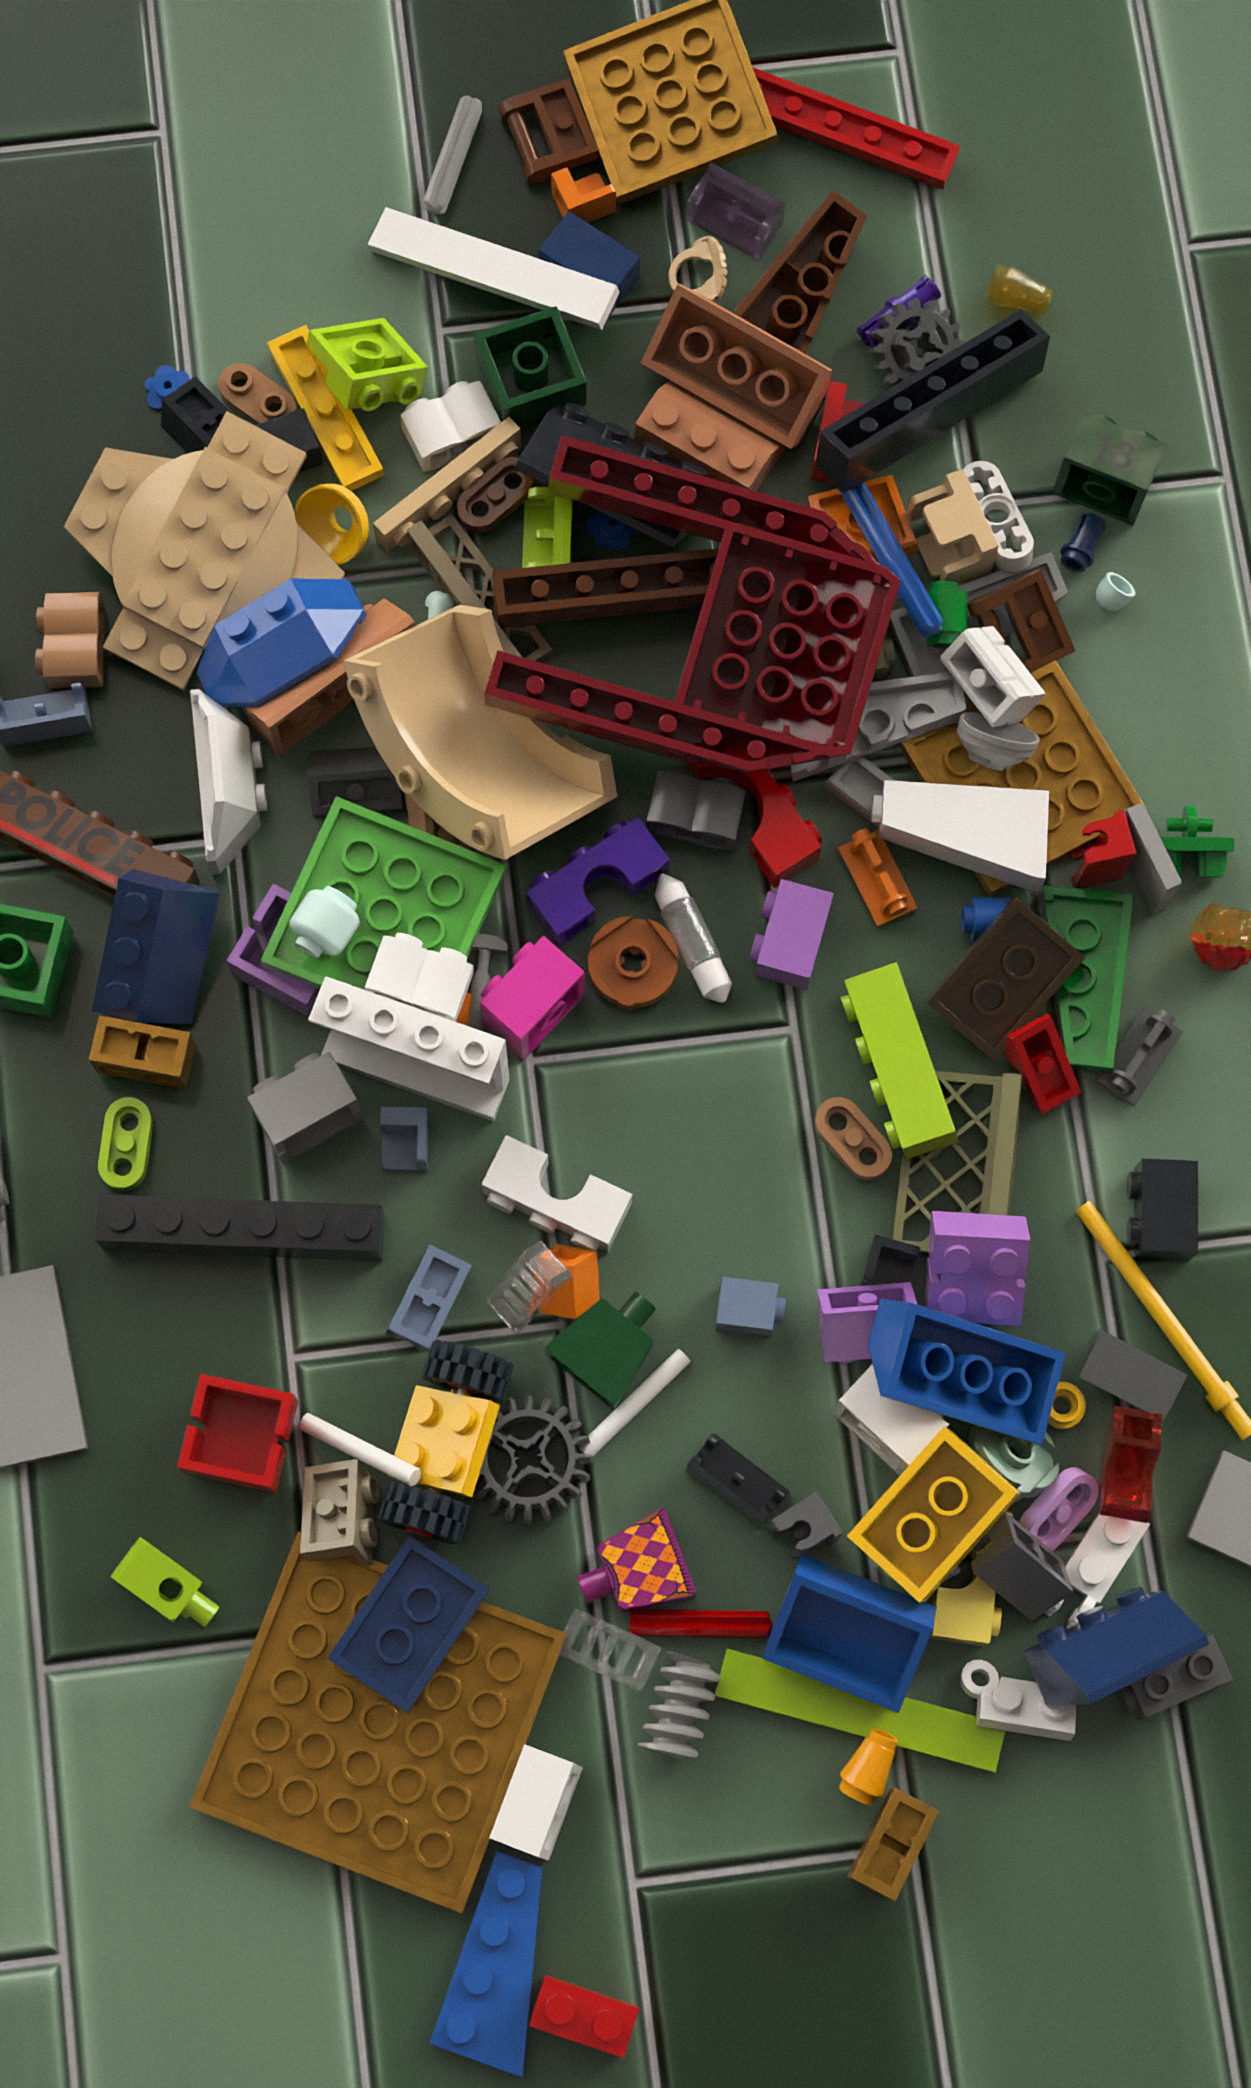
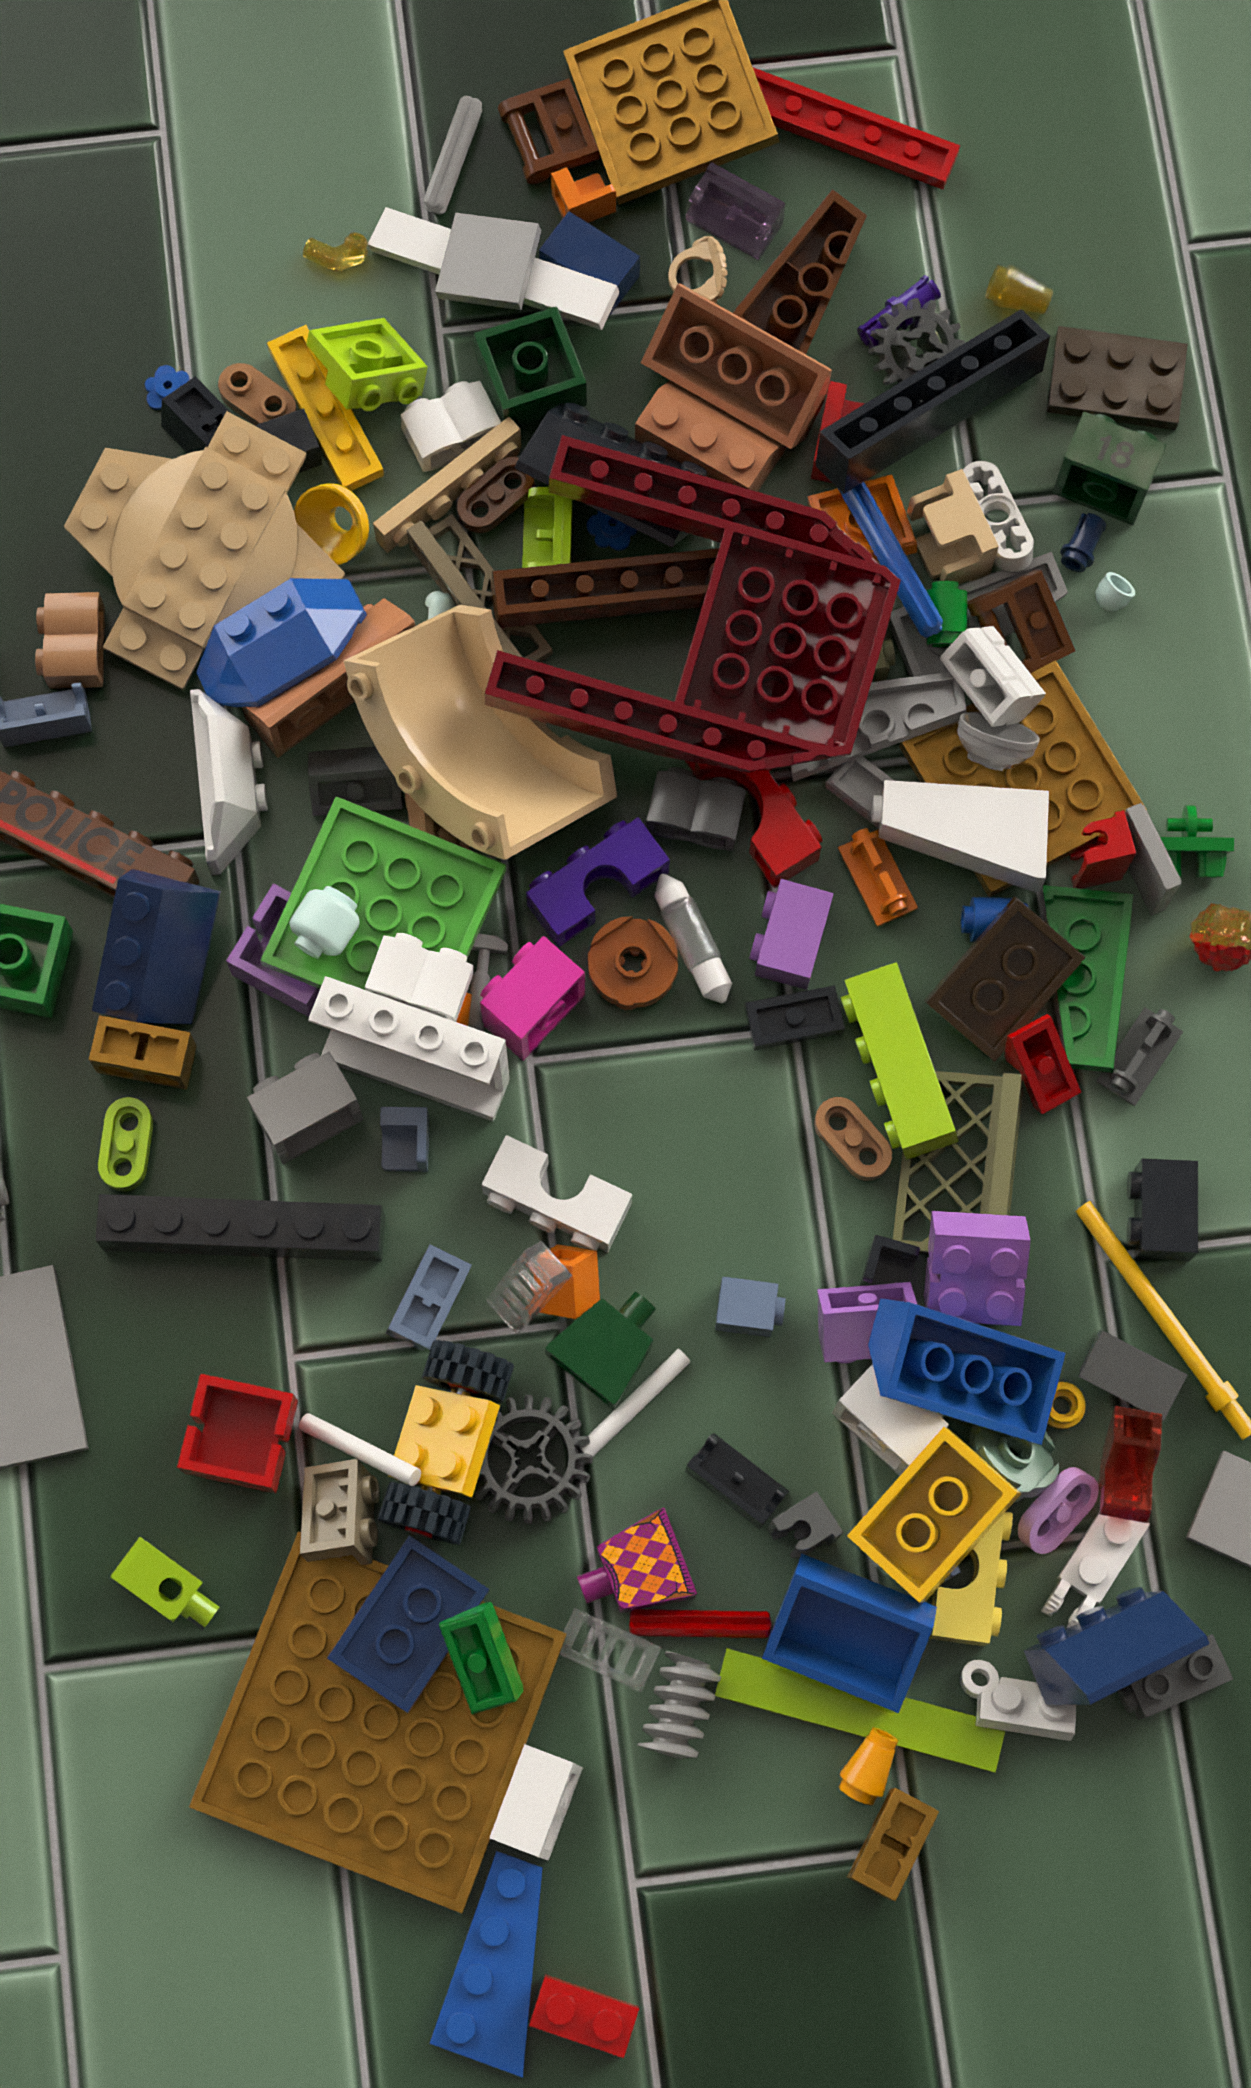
dark grey hinge [971,1512,1073,1621] -> none
none -> clear yellow arm [303,232,368,272]
none -> light grey tile [435,213,542,310]
none -> green slope [439,1601,524,1714]
none -> black plate [745,985,845,1051]
none -> dark brown plate [1046,326,1188,430]

